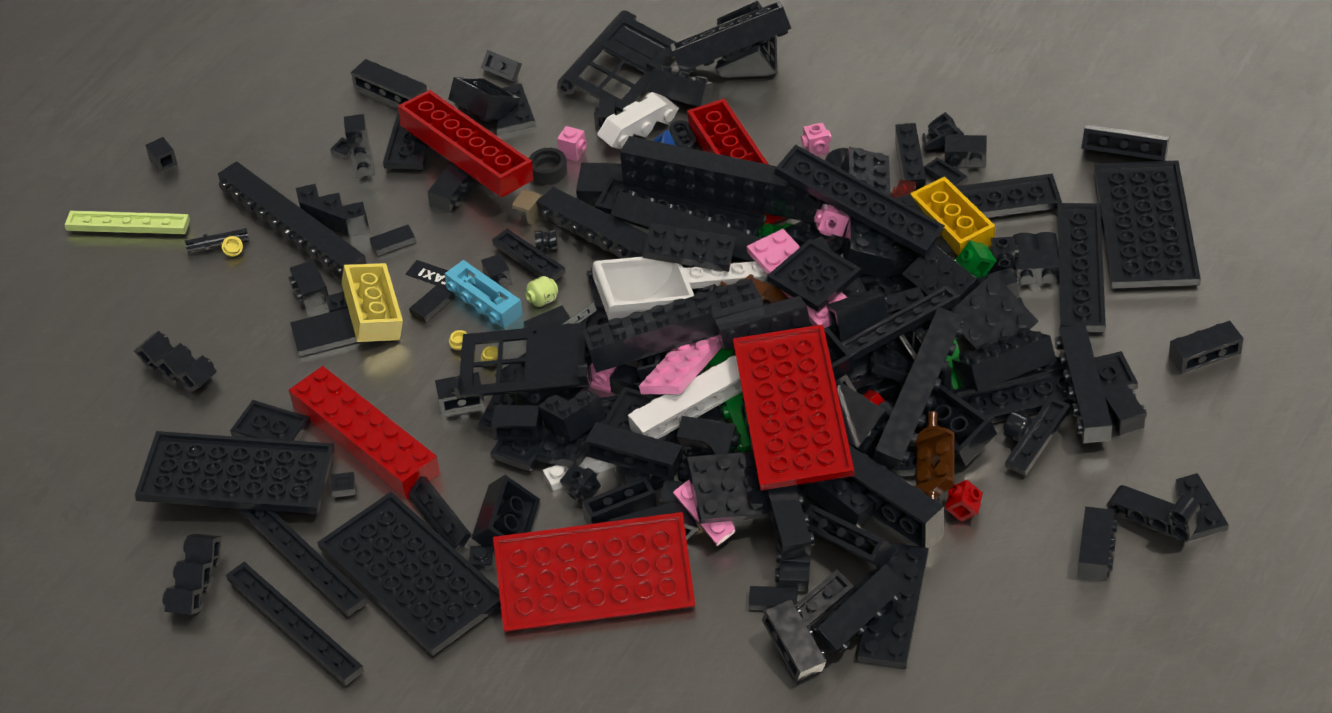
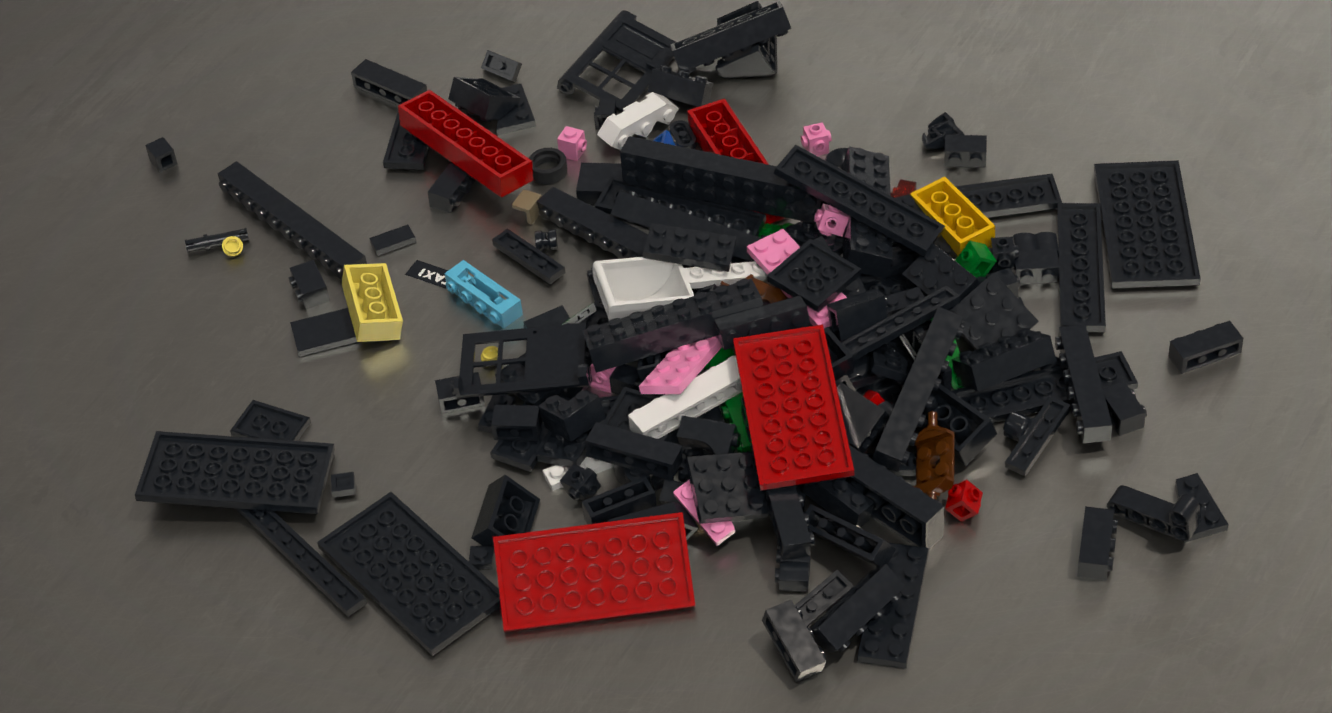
yellowish green plate [65,211,190,234] -> none
black brick [134,331,217,392] -> none
black brick [162,534,222,615] -> none
black plate [226,561,364,686] -> none
red brick [289,366,441,499] -> none
black brick [296,184,370,237] -> none
black plate [325,291,348,312] -> none
black tile [330,137,350,160] -> none
black brick [344,114,375,178] -> none
black plate [408,476,472,553] -> none
black tile [409,284,455,323] -> none
light yellow plate [449,330,467,350] -> none
black brick [481,253,512,287] -> none
yellowish green head [525,276,558,307] -> none
black tile [749,586,798,611] -> none
black brick [895,123,926,193] -> none
black tile [924,157,968,186] -> none
black brick [1081,125,1170,161] -> none

